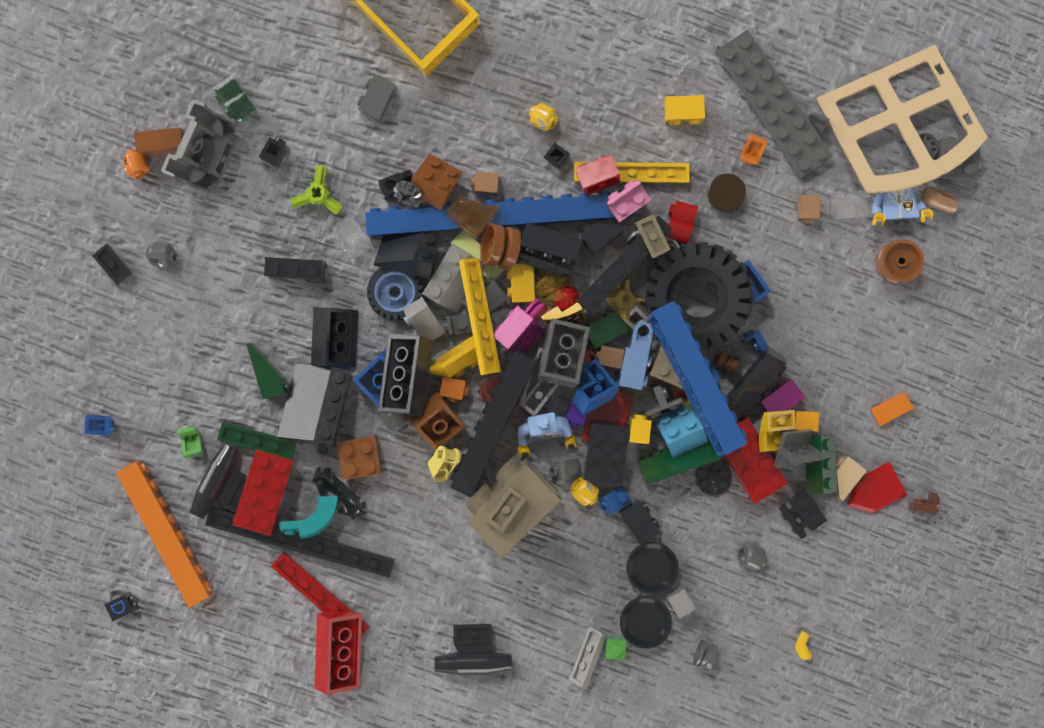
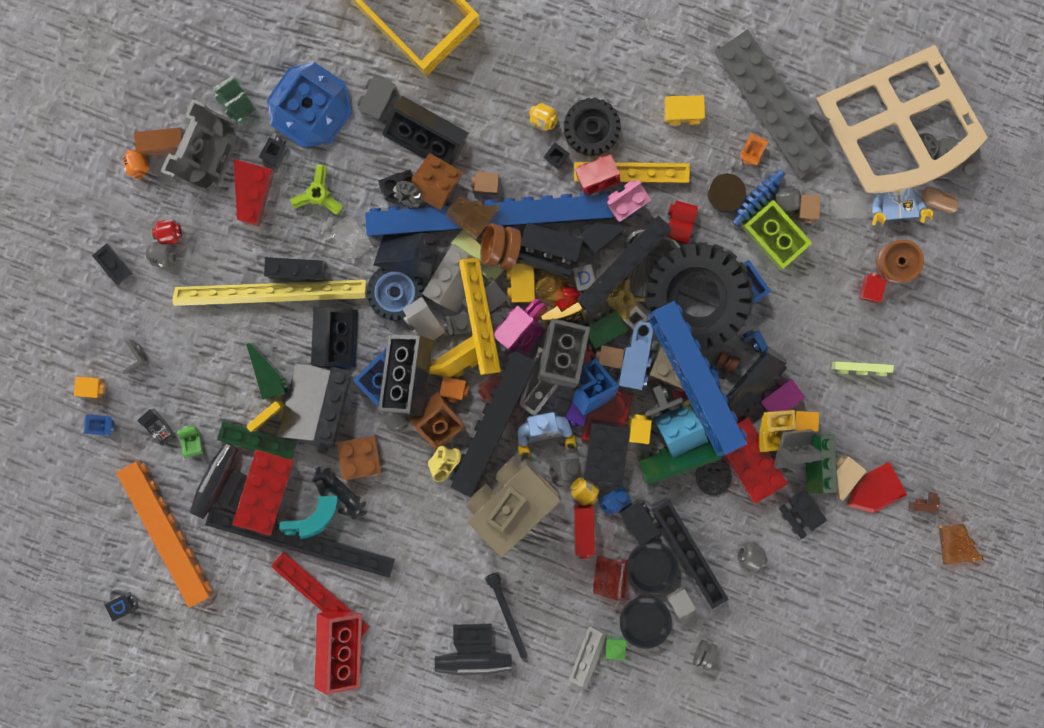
dark tan plate [635,214,671,259] -> none
yellow arm [795,631,812,660] -> none
orange tile [870,391,914,426] -> none
none -> light orange brick [74,376,106,398]
none -> dark grey bracket [122,339,147,374]
none -> black leg [137,408,175,446]
none -> red head [152,219,182,244]
none -> light yellow plate [172,280,367,306]
none -> red wedge [233,159,274,227]
none -> yellow tile [246,401,285,432]
none -> blue piece [267,62,352,148]
none -> black slope [382,96,469,166]
none -> black piece [485,572,528,660]
none -> black wheel [564,98,621,156]
none -> light grey brick [572,262,595,292]
none -> red brick [573,505,595,559]
none -> clear red bracket [593,556,628,600]
none -> black brick [651,498,729,609]
none -> blue piece [732,169,786,227]
none -> lime brick [741,200,812,270]
none -> dark grey head [776,186,801,215]
none -> yellowish green plate [831,362,894,376]
none -> red brick [858,273,887,303]
none -> clear orange slope [938,524,984,565]

